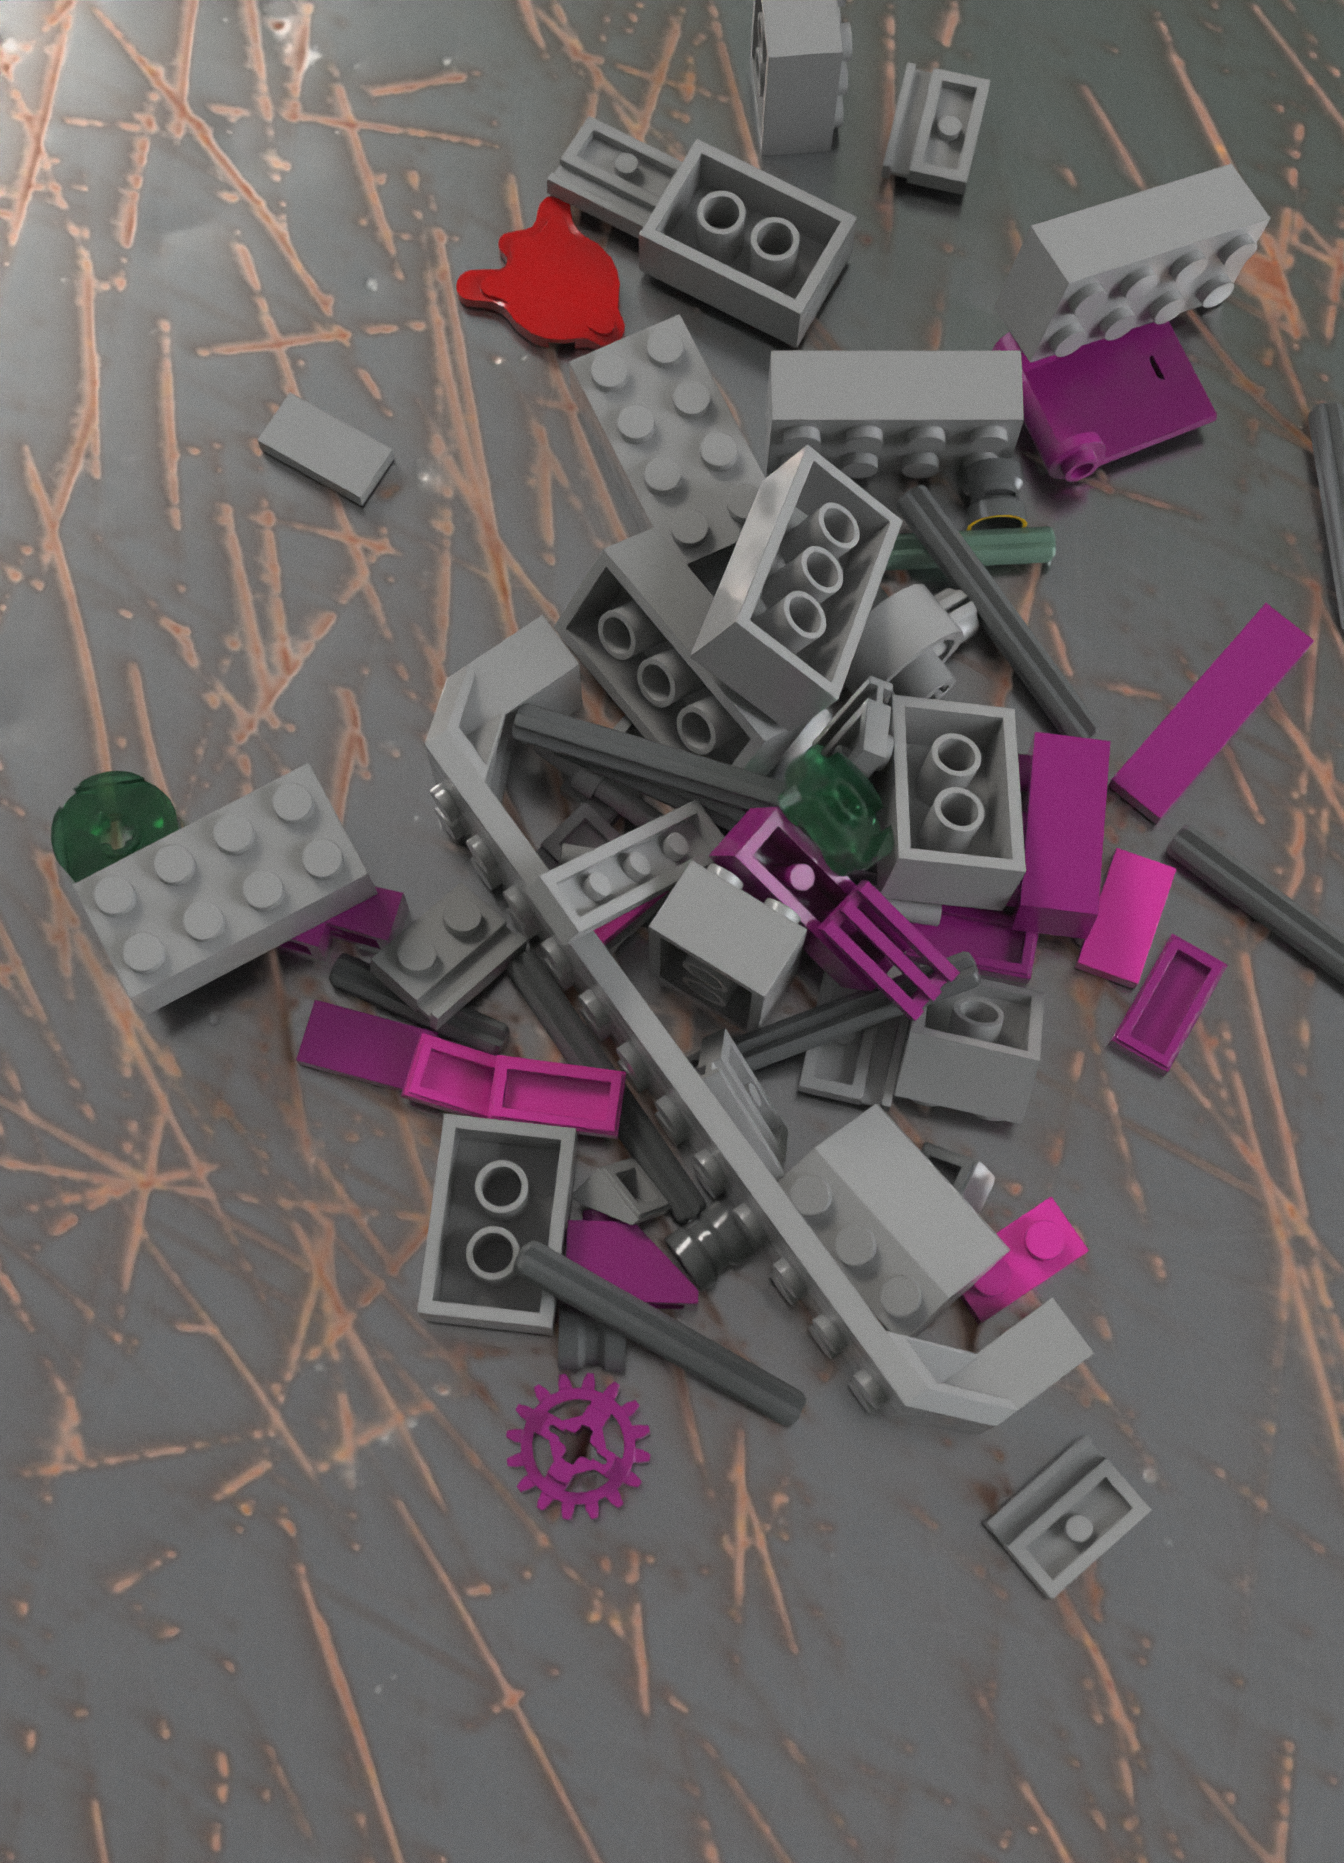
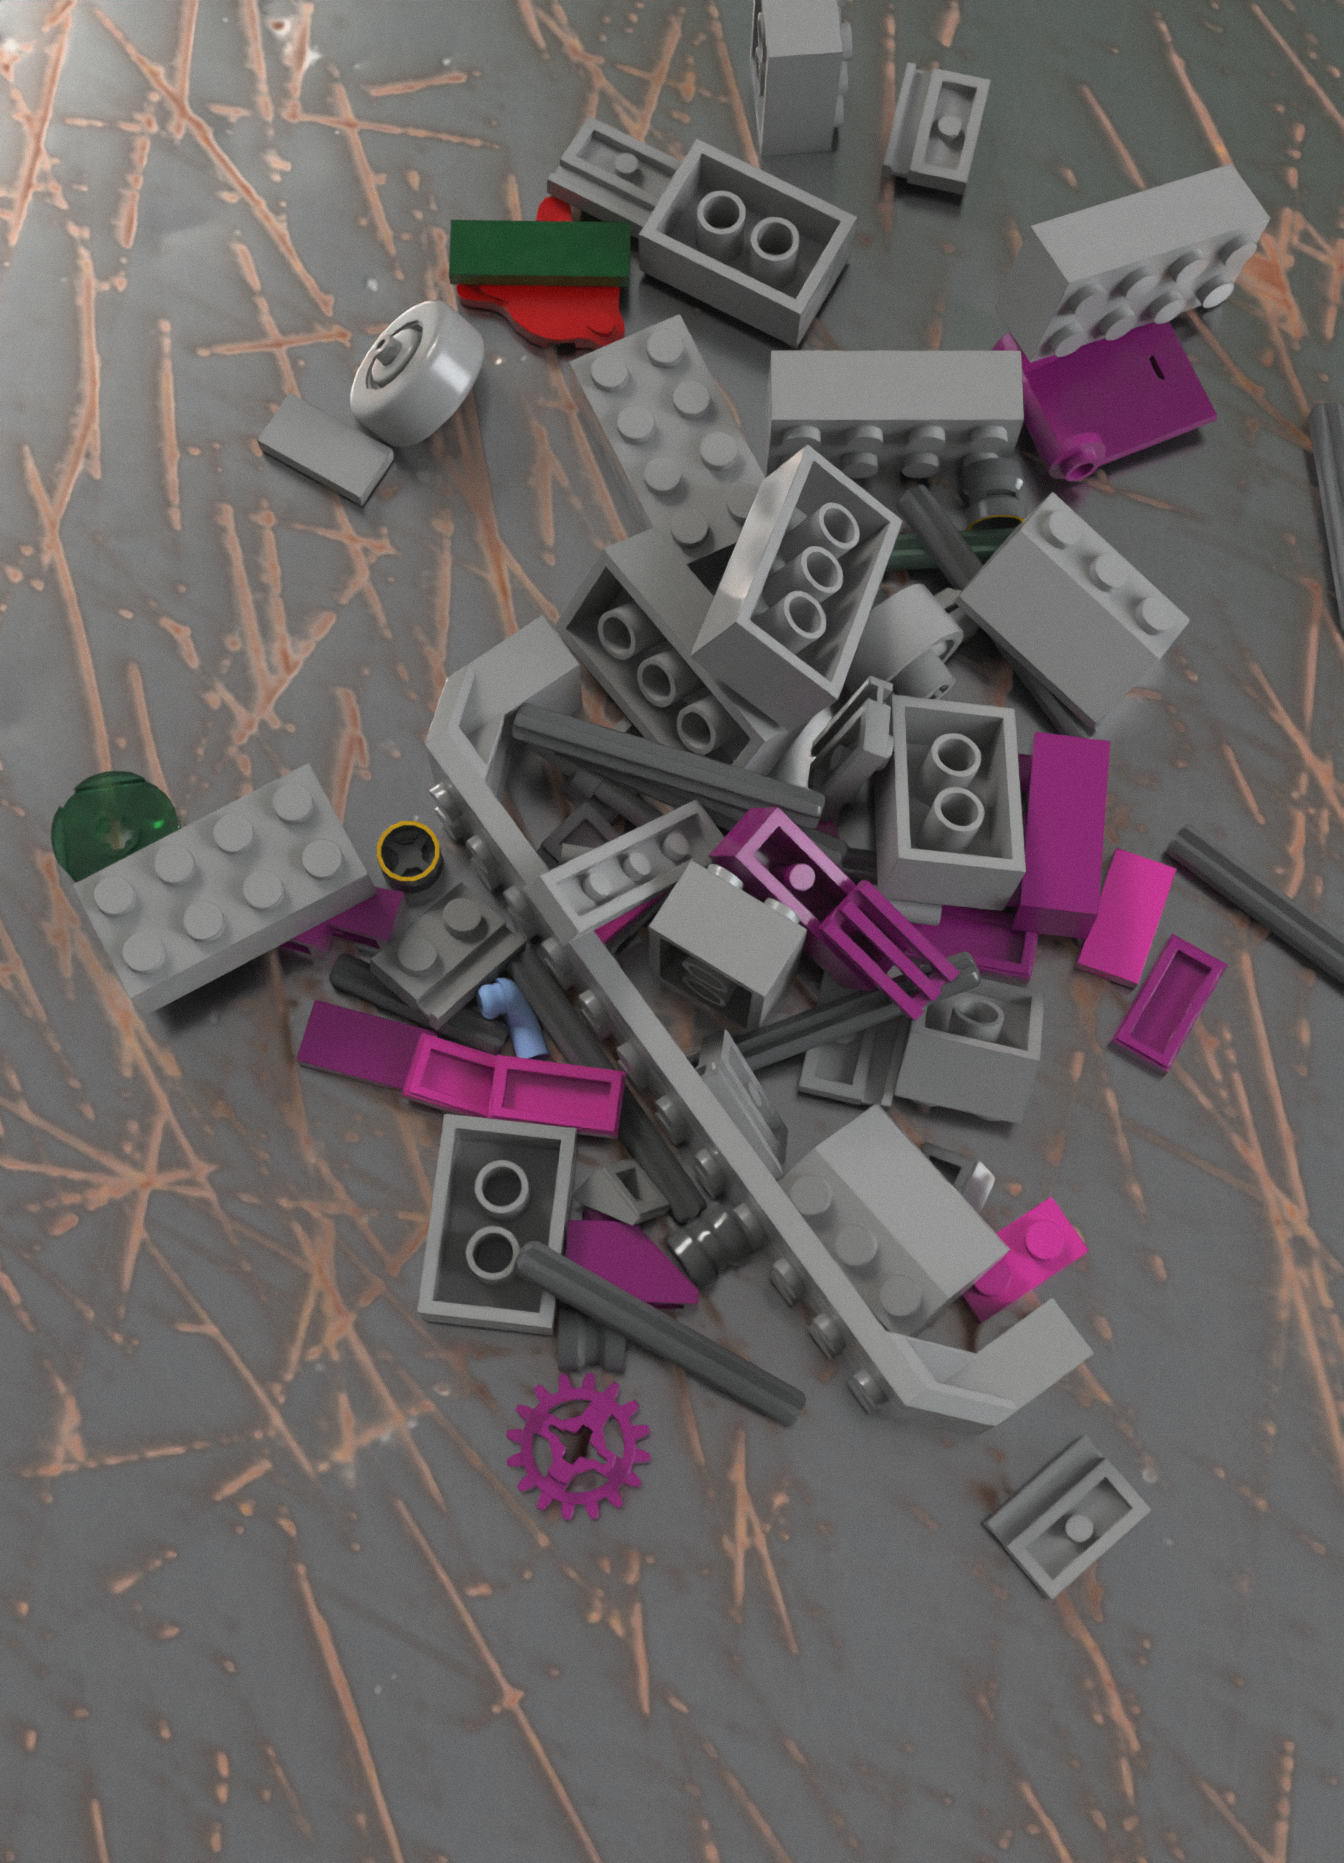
clear green plate [778,744,894,876] -> none
magenta tile [1108,603,1314,825] -> none
none -> light grey wheel [350,300,484,447]
none -> dark grey wheel [376,821,445,898]
none -> dark green tile [449,220,631,287]
none -> light blue arm [476,978,550,1061]
none -> light grey slope [953,492,1190,728]

